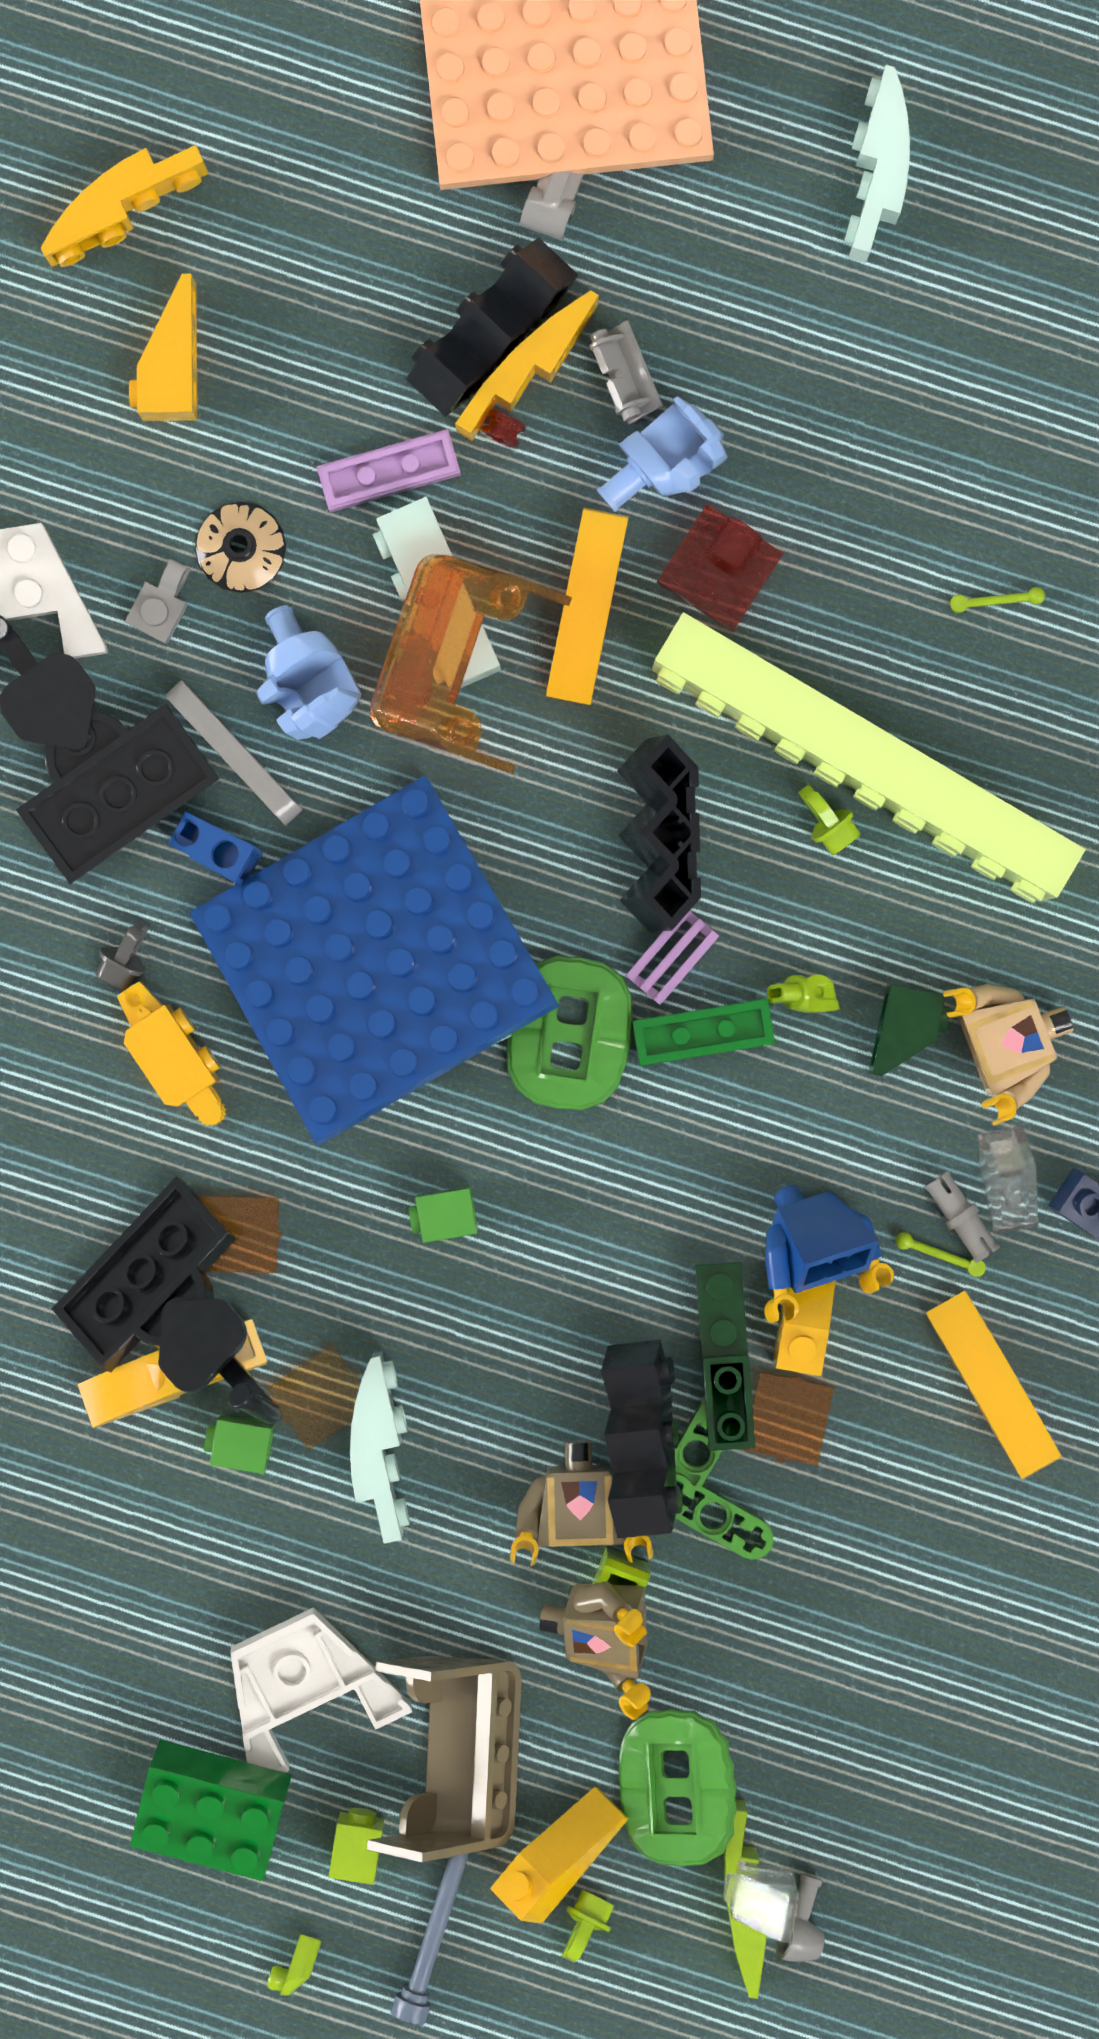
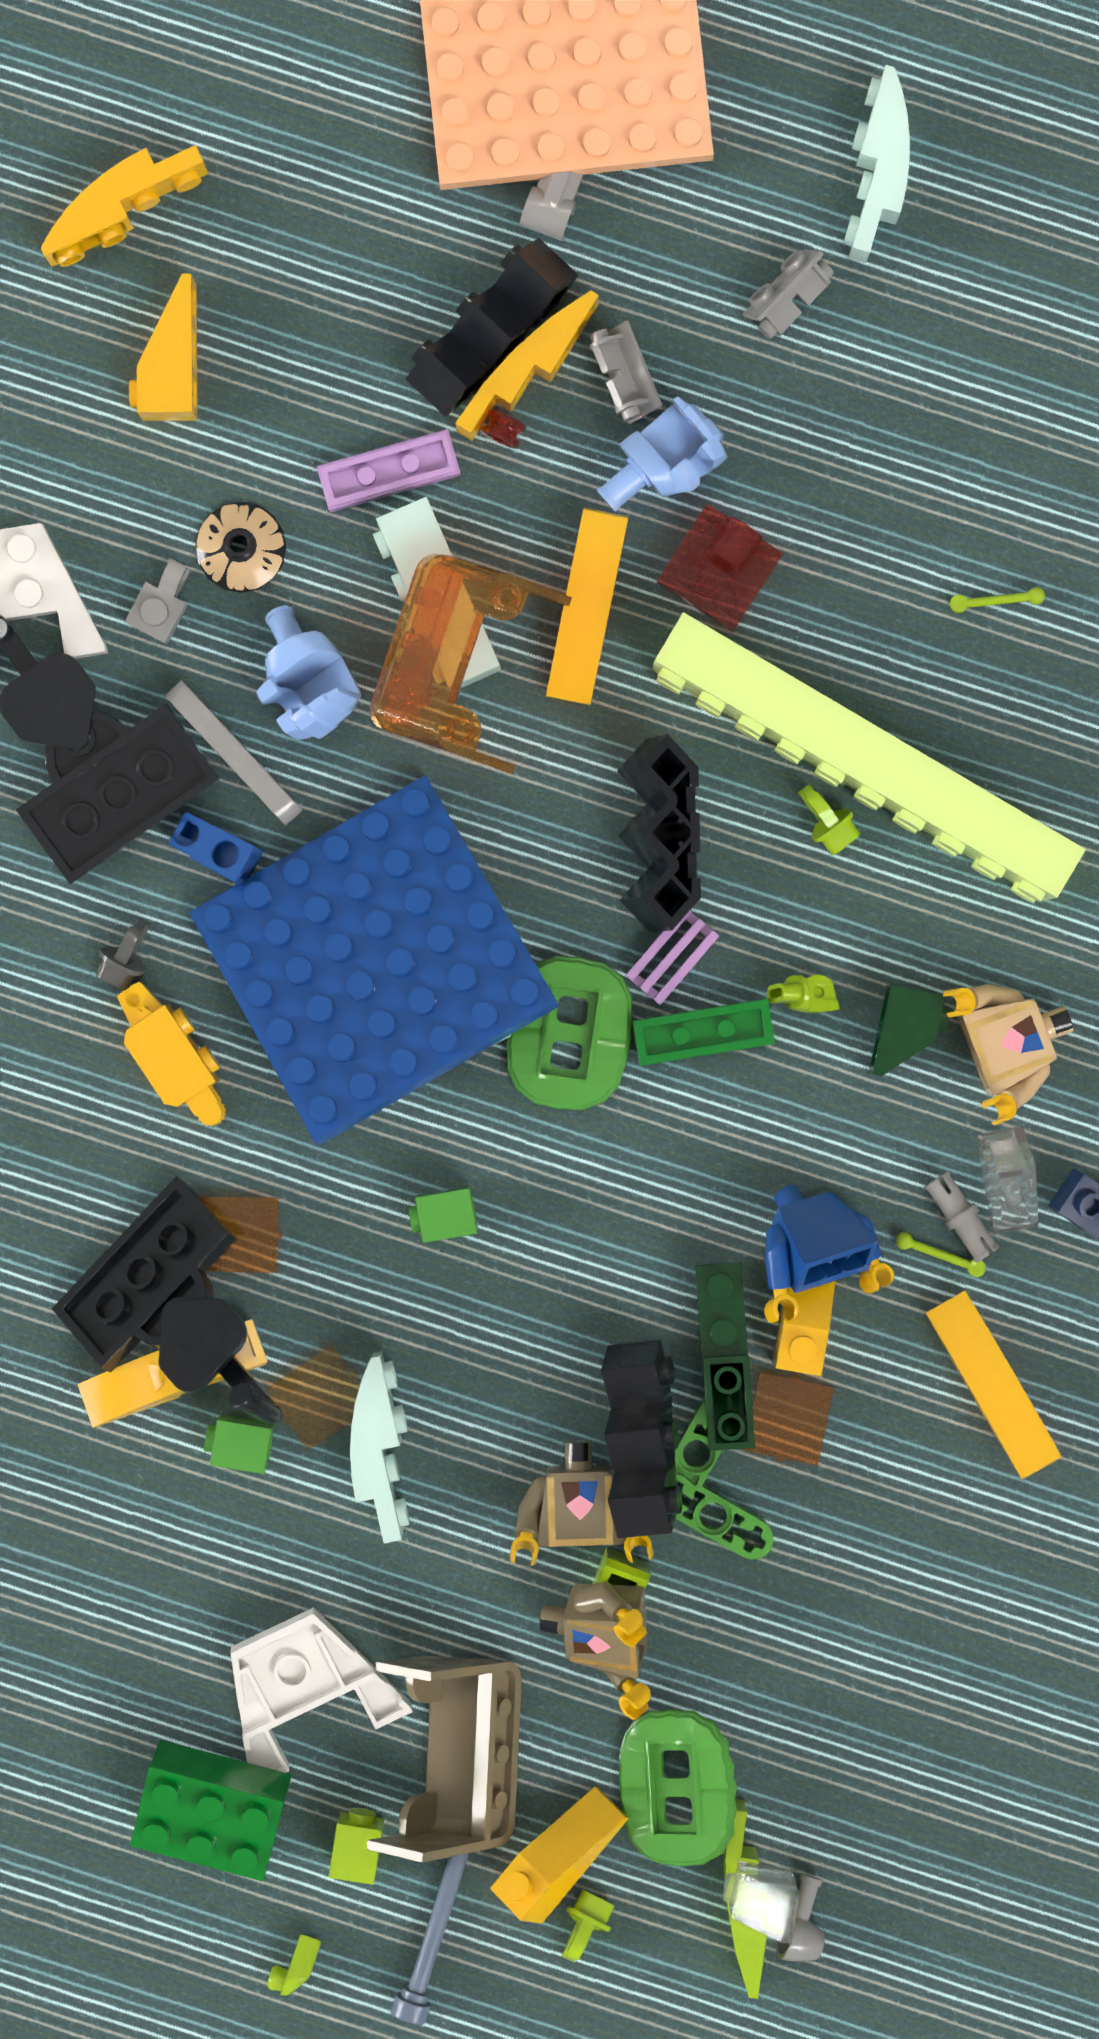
none -> light grey hinge [742,249,834,339]

